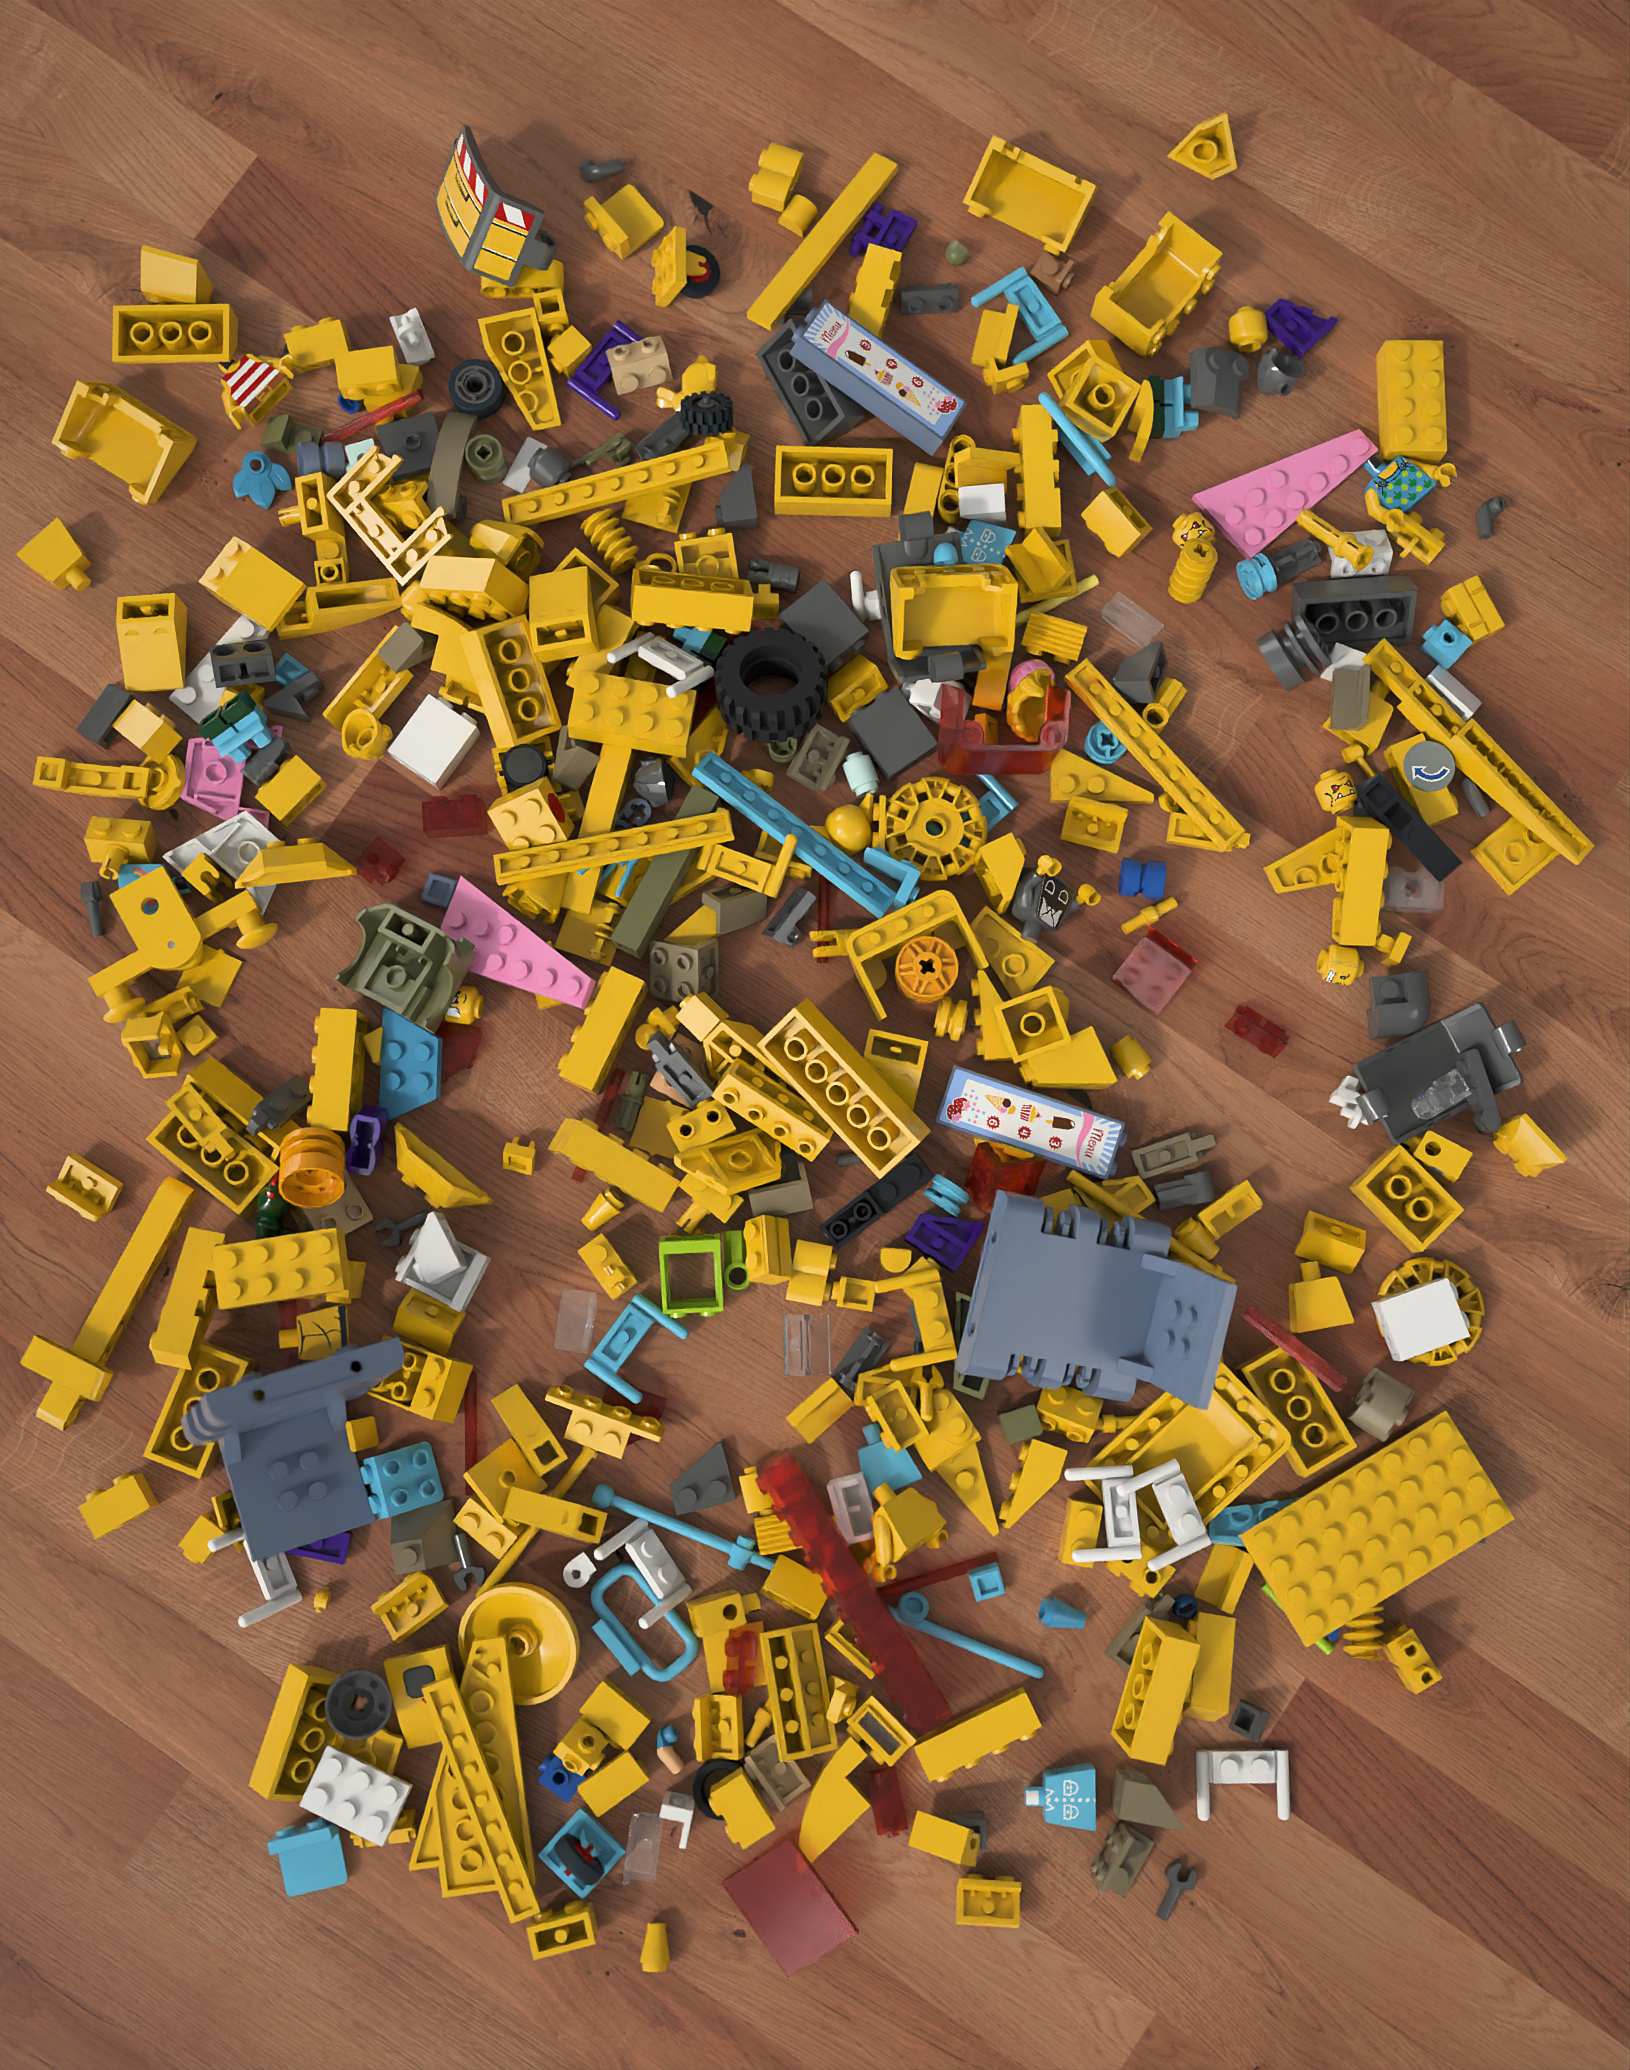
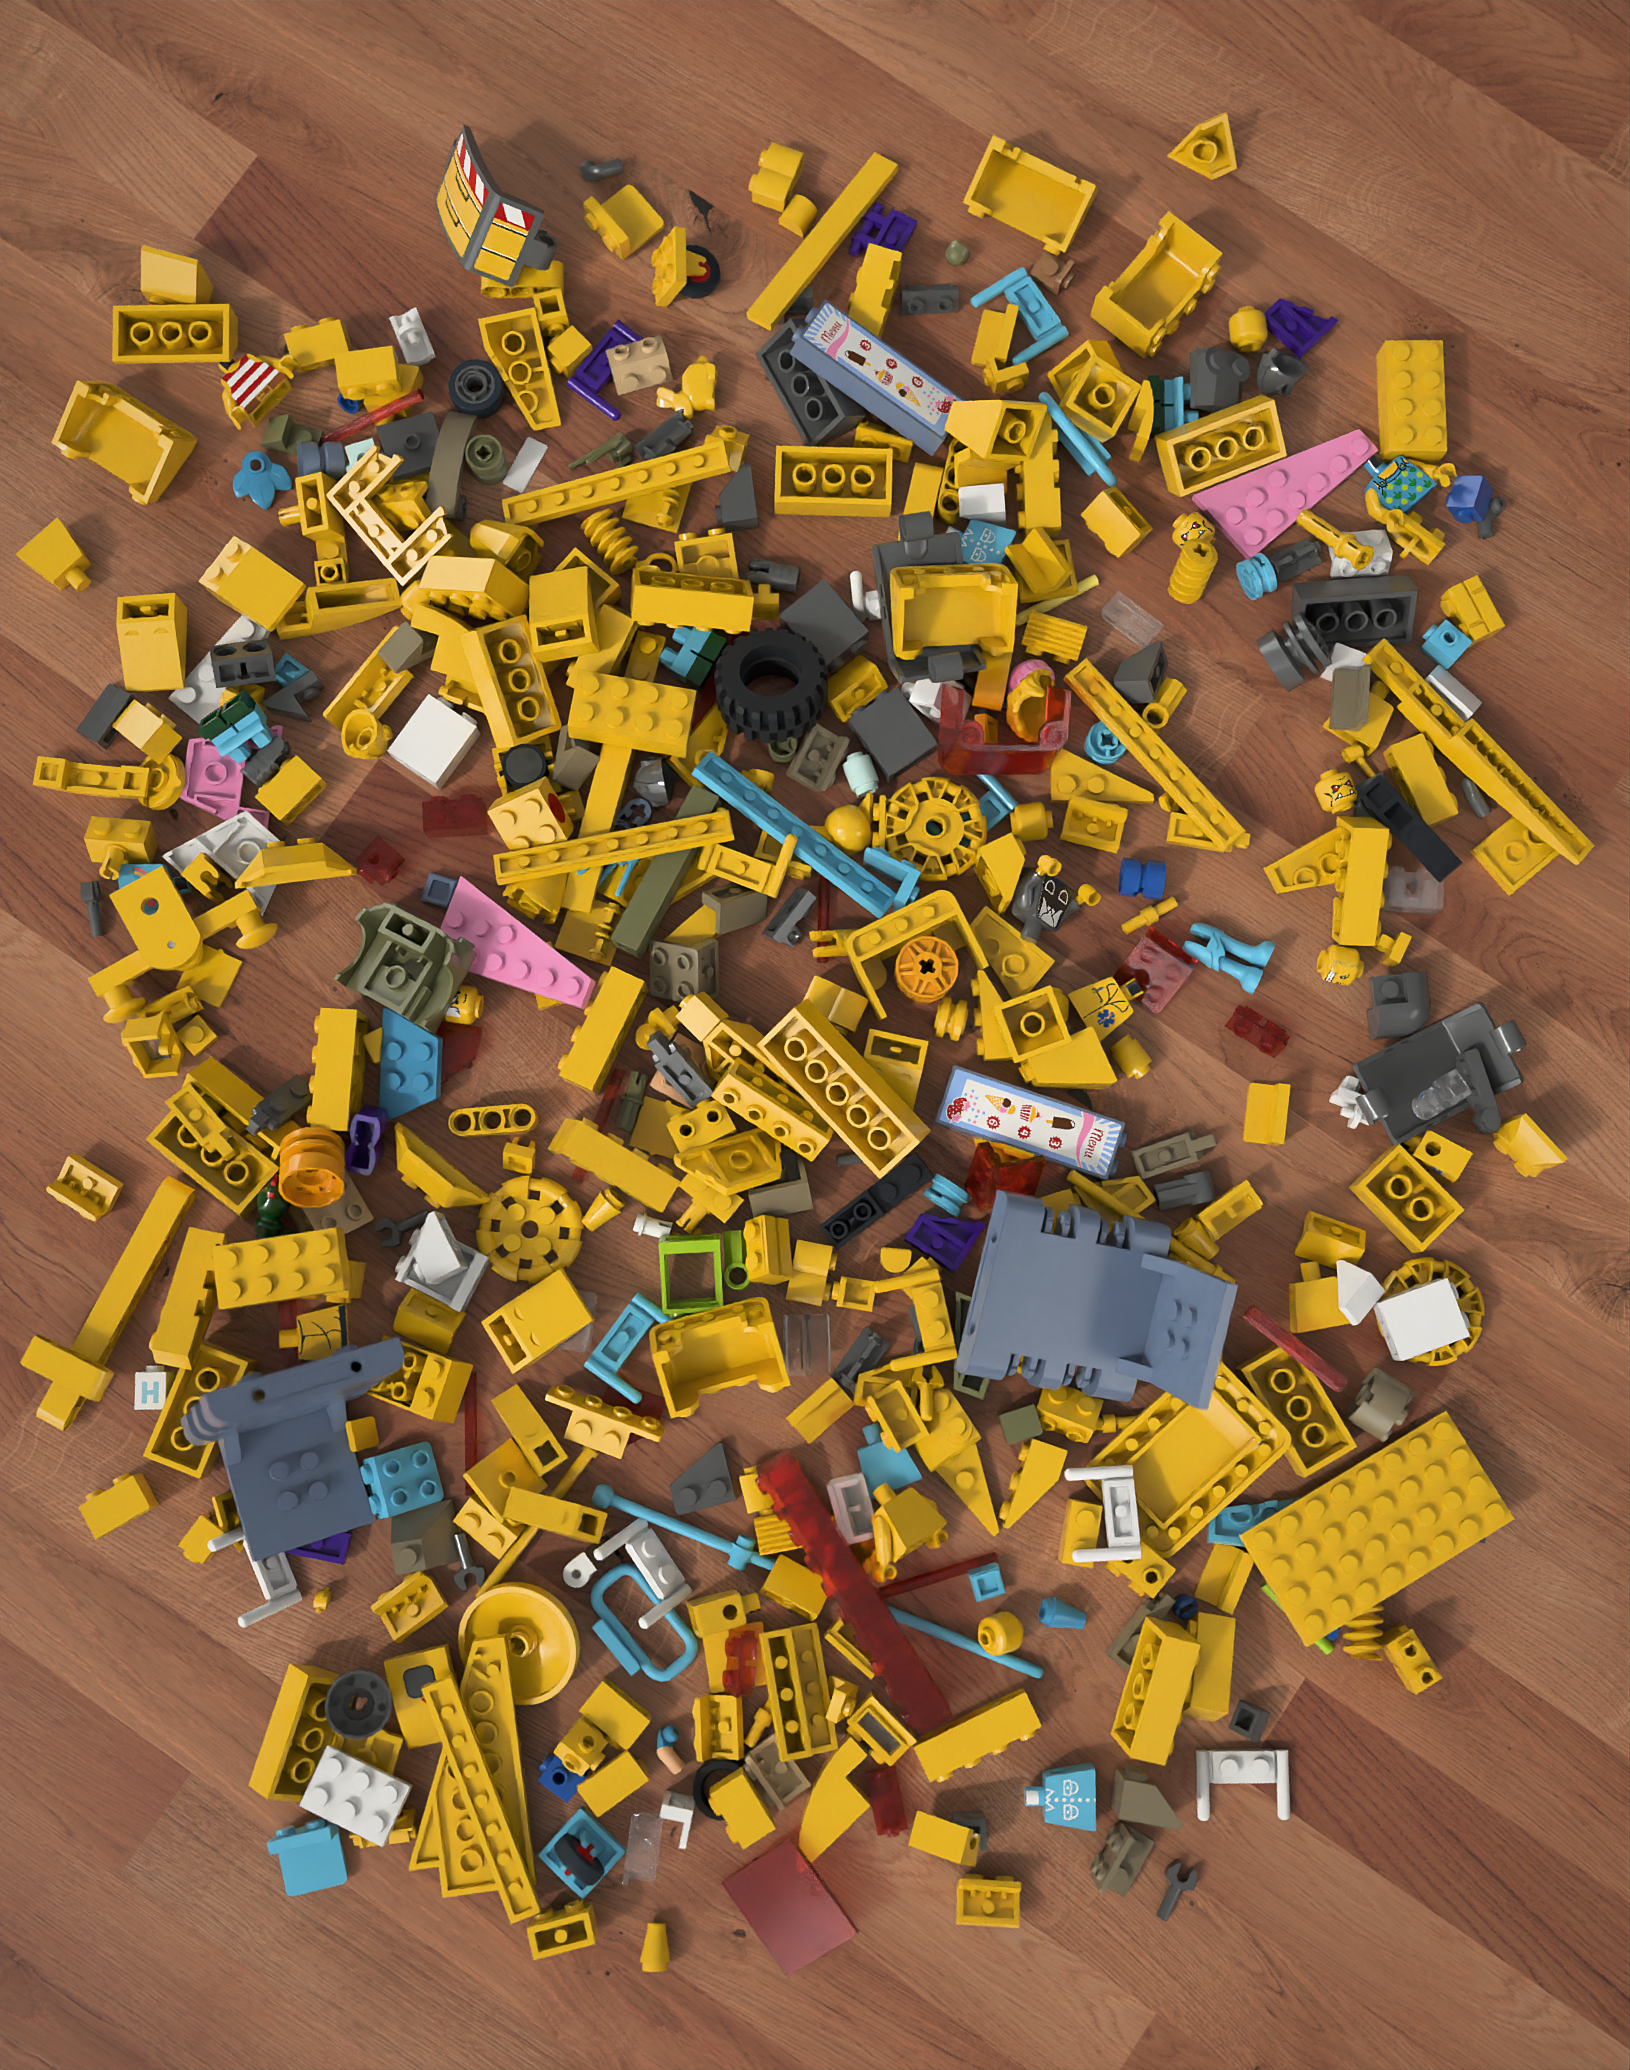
dark grey head [527,447,572,488] -> none
yellow hinge [577,1233,640,1300] -> none
white plate [607,632,715,698] -> none
black wheel [680,391,733,436] -> none
medium azure tile [897,1591,929,1625] -> none
medium azure hinge [933,542,958,565] -> none
white plate [1117,1459,1211,1571] -> none
light grey sticker [1404,741,1455,792] -> none
none -> white brick [135,1365,175,1410]
none -> yellow beam [448,1104,539,1138]
none -> yellow plate [476,1175,584,1284]
none -> yellow slope [481,1268,595,1374]
none -> white pin [633,1212,673,1238]
none -> yellow windscreen [649,1297,790,1419]
none -> yellow brick [803,976,869,1037]
none -> yellow hinge [853,420,914,463]
none -> yellow slope [944,400,1048,461]
none -> yellow head [978,1611,1024,1656]
none -> yellow head [1010,801,1053,842]
none -> yellow torso [1067,976,1144,1042]
none -> yellow brick [1154,395,1287,497]
none -> medium azure piece [1182,923,1275,994]
none -> yellow panel [1243,1083,1291,1146]
none -> white slope [1337,1260,1385,1326]
none -> blue brick [1446,475,1494,523]

